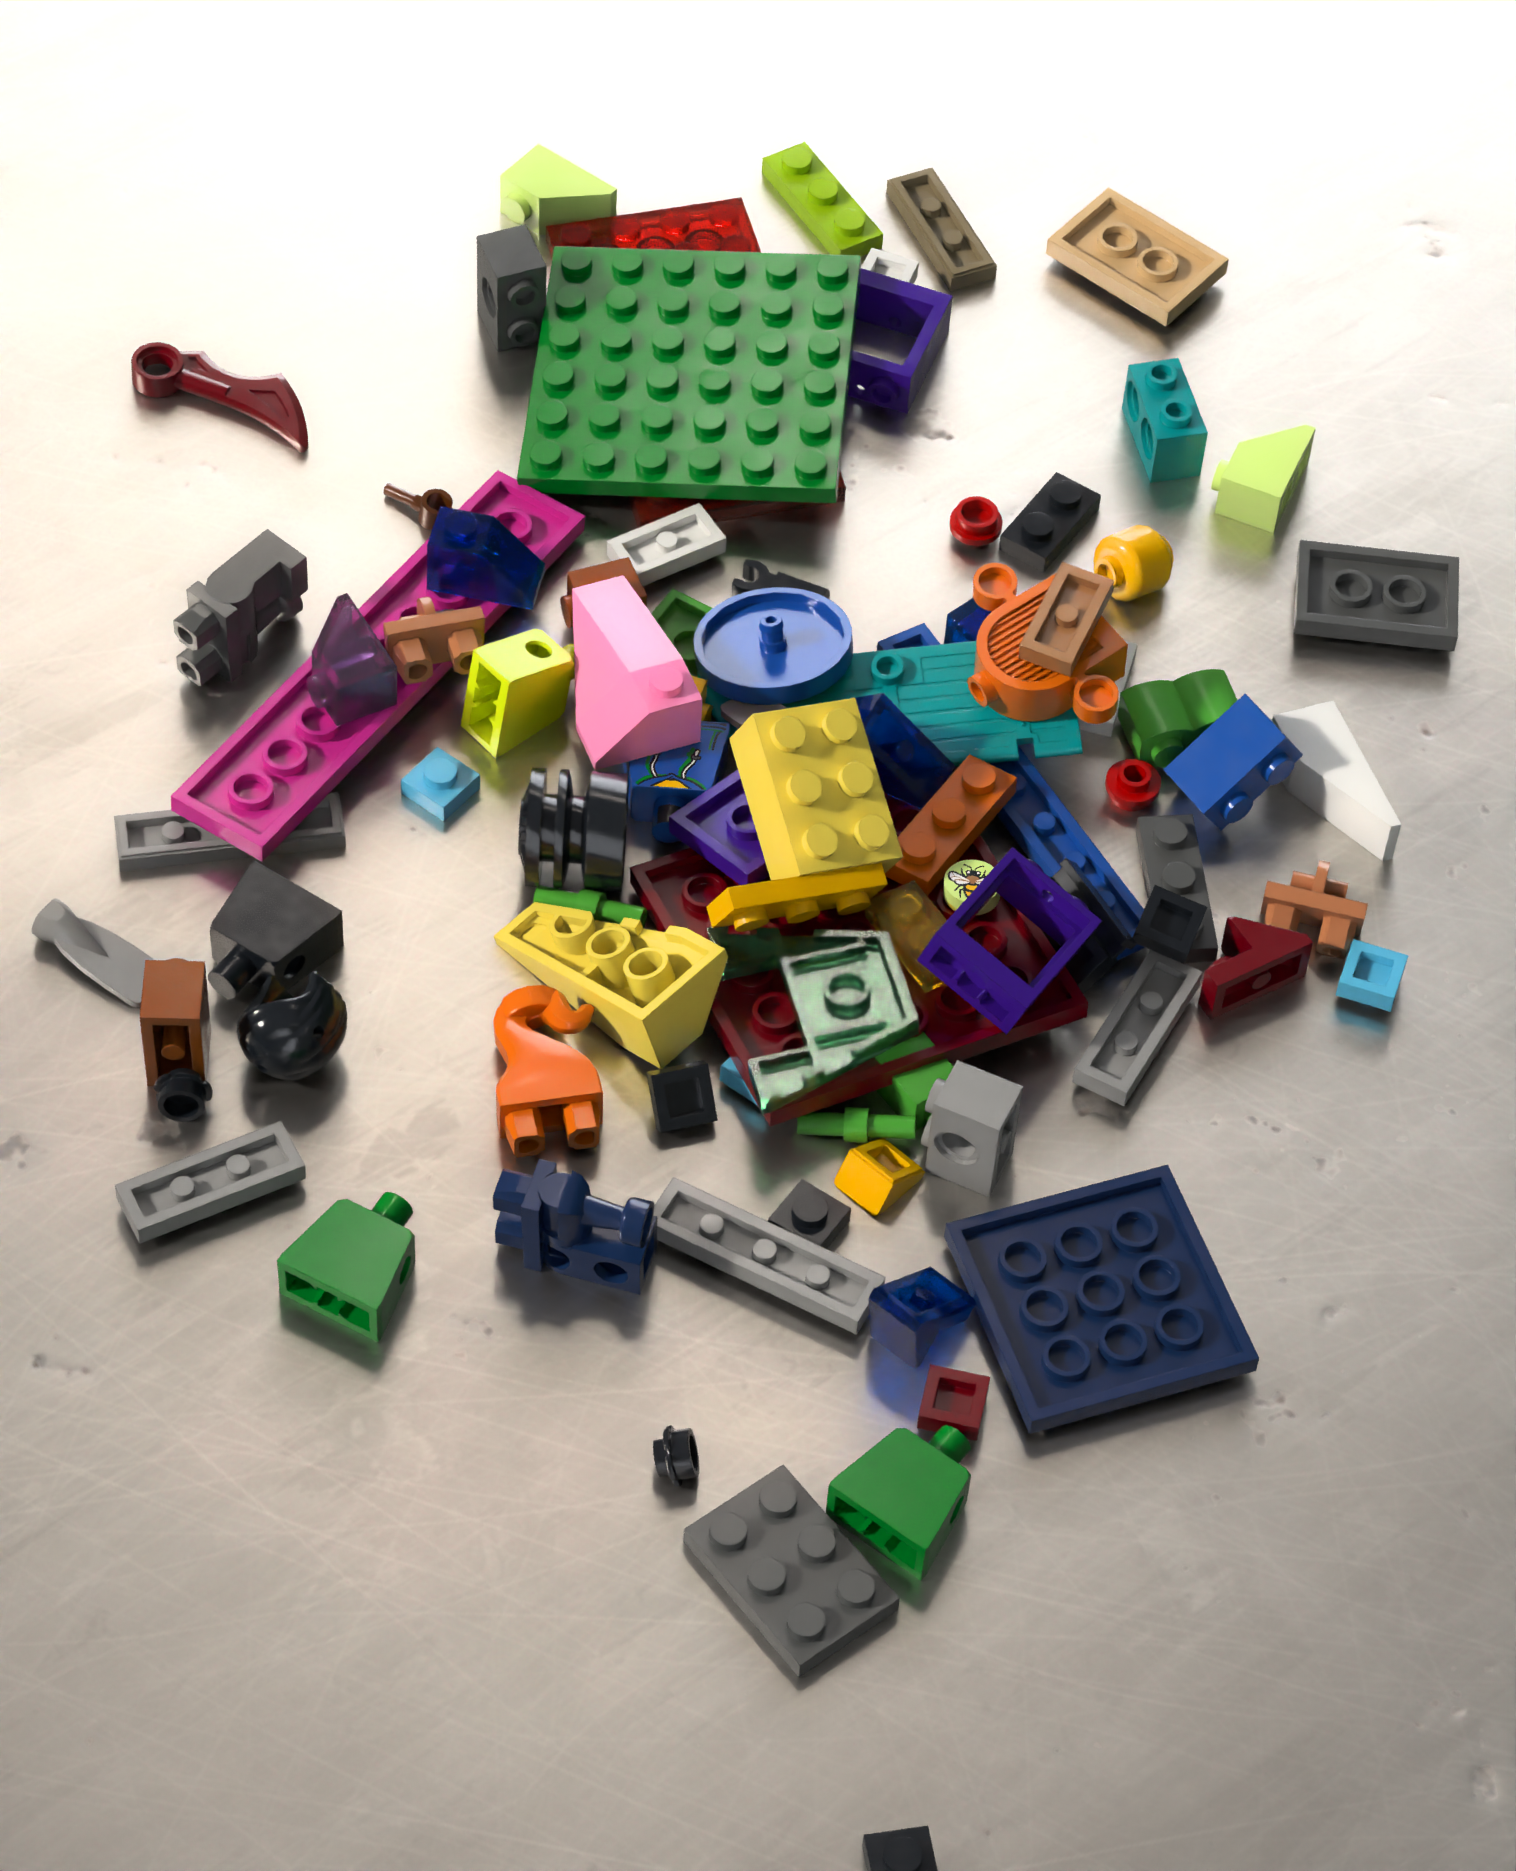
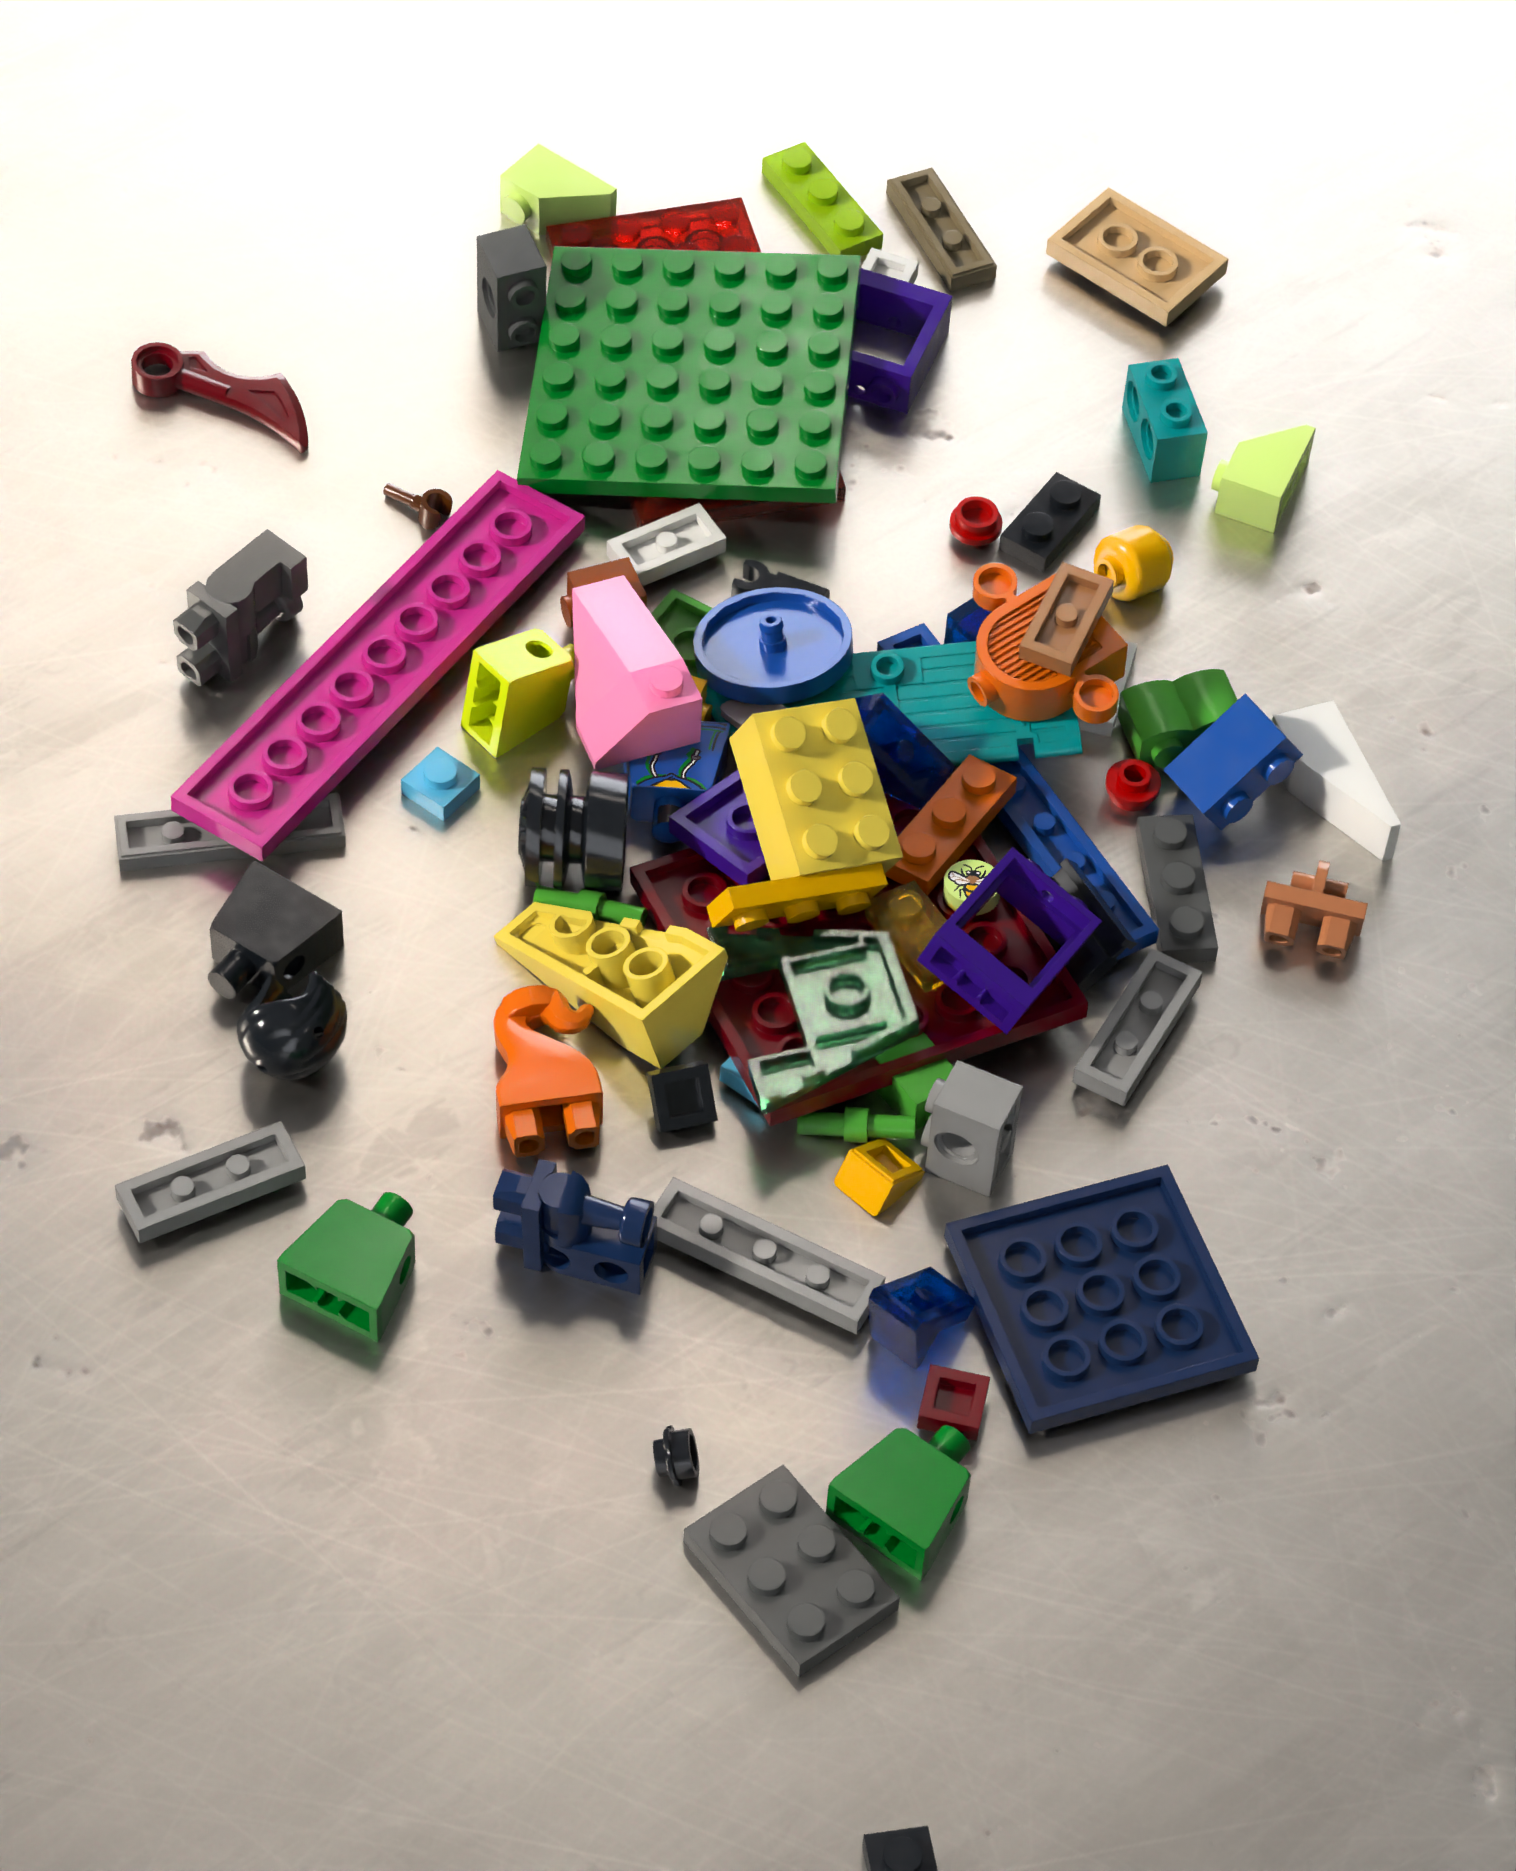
light grey piece [32,898,154,1008] -> none
dark orange brick [140,958,211,1087] -> none
black plate [154,1068,213,1122] -> none
clear purple slope [307,593,397,726] -> none
nougat hips [383,596,485,685] -> none
clear blue slope [427,506,545,610] -> none
black plate [768,1179,851,1249] -> none
black plate [1132,885,1208,964] -> none
dark red slope [1198,917,1313,1020] -> none
dark grey plate [1293,540,1459,651] -> none
medium azure plate [1336,939,1408,1012] -> none

